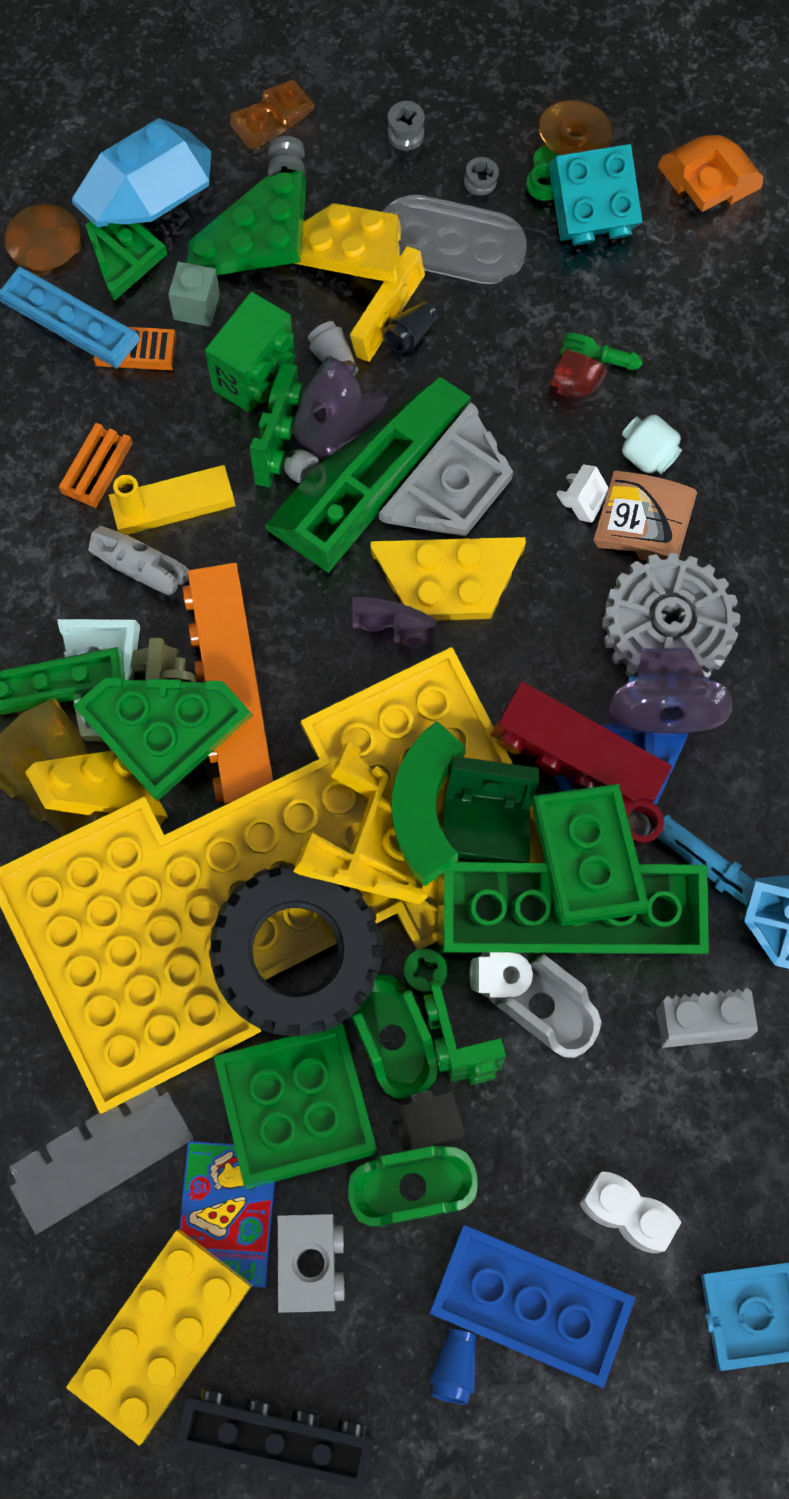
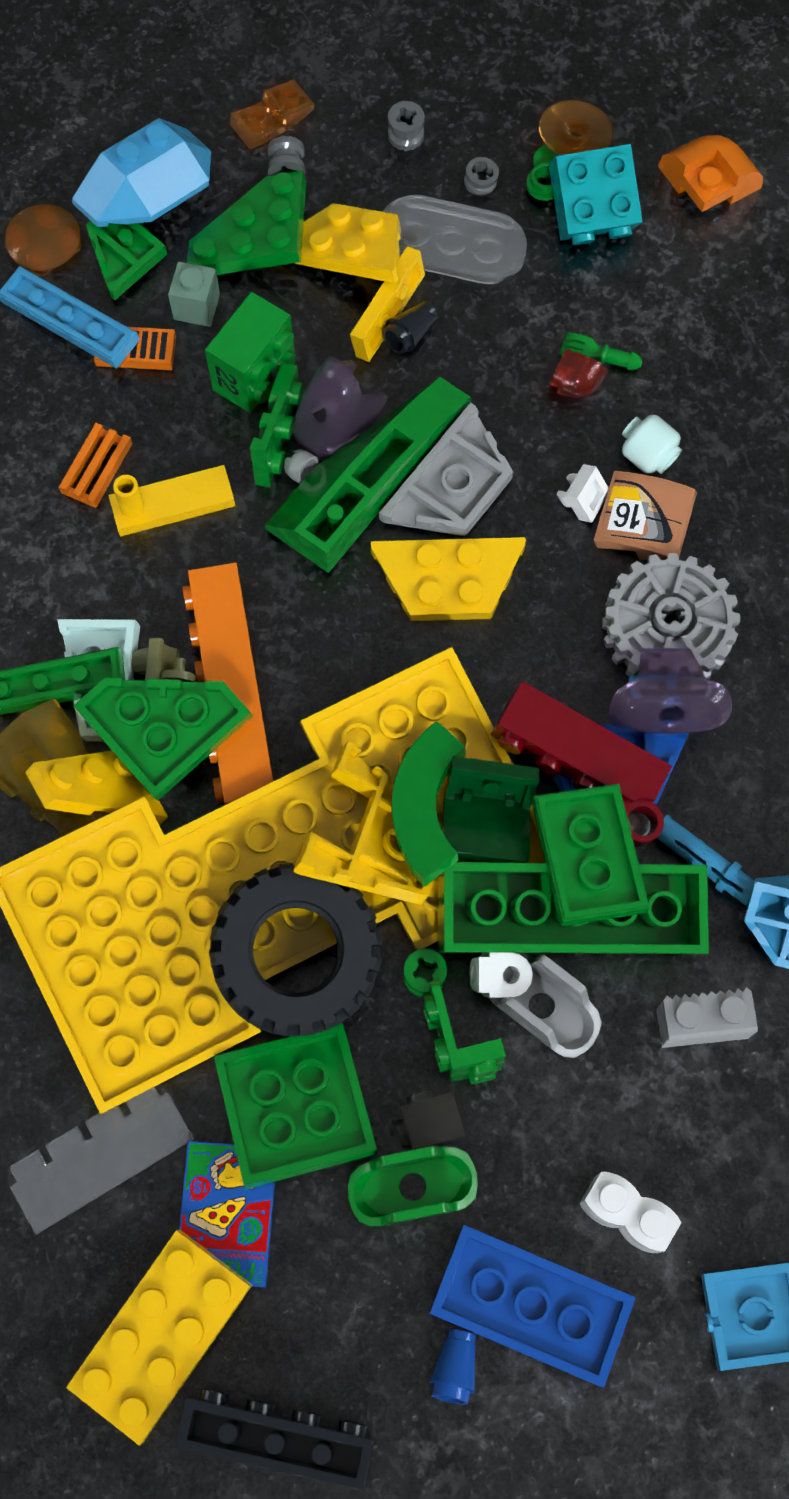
light grey hinge [88,526,189,595] -> none
light grey brick [278,1214,345,1313] -> none
light grey cone [308,321,359,383] -> none
green piece [351,975,438,1099] -> none
clear purple slope [352,597,435,647] -> none

